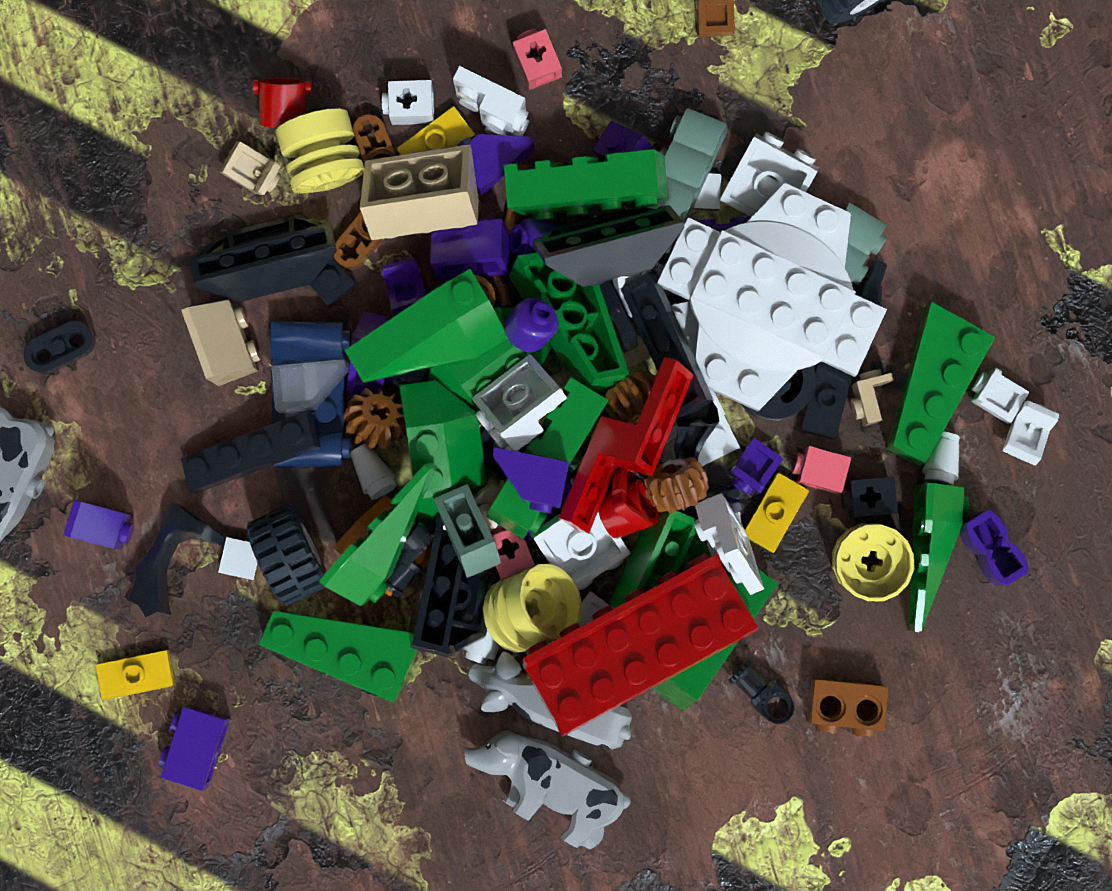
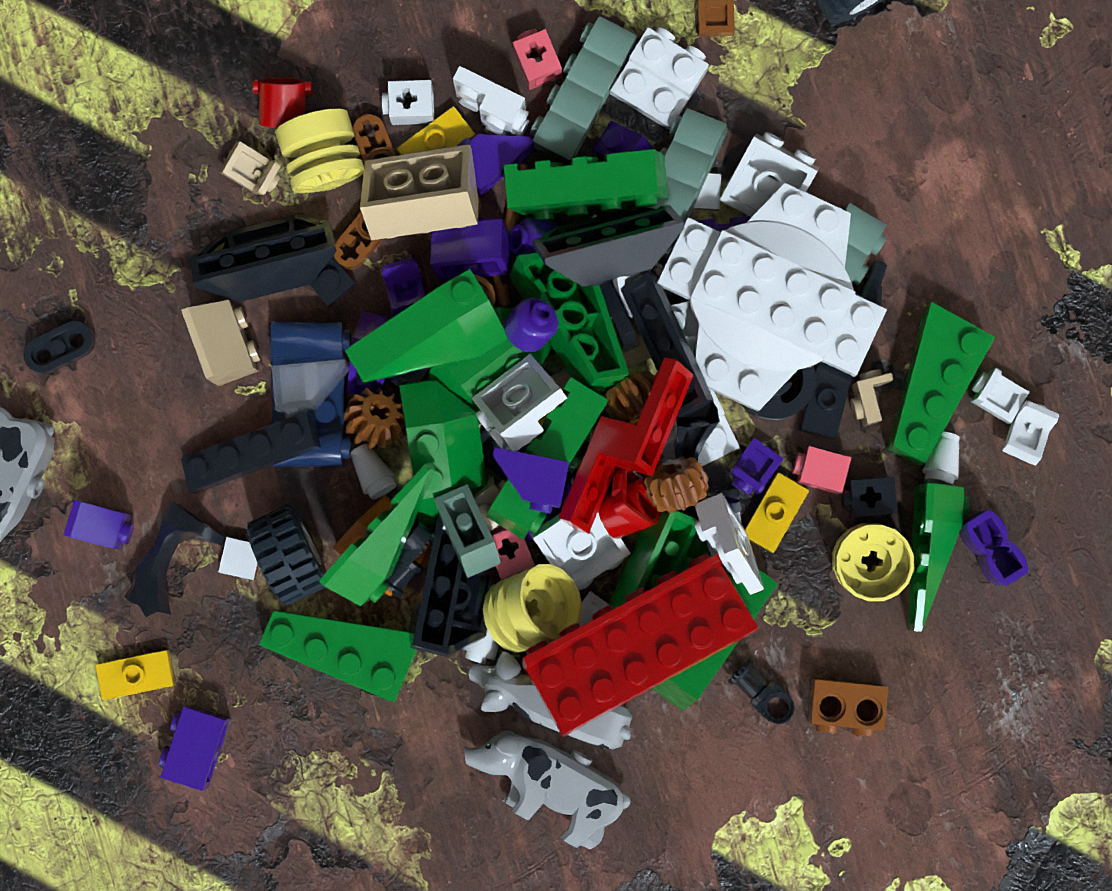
none -> sand green brick [530,16,637,165]
none -> white plate [610,27,709,131]

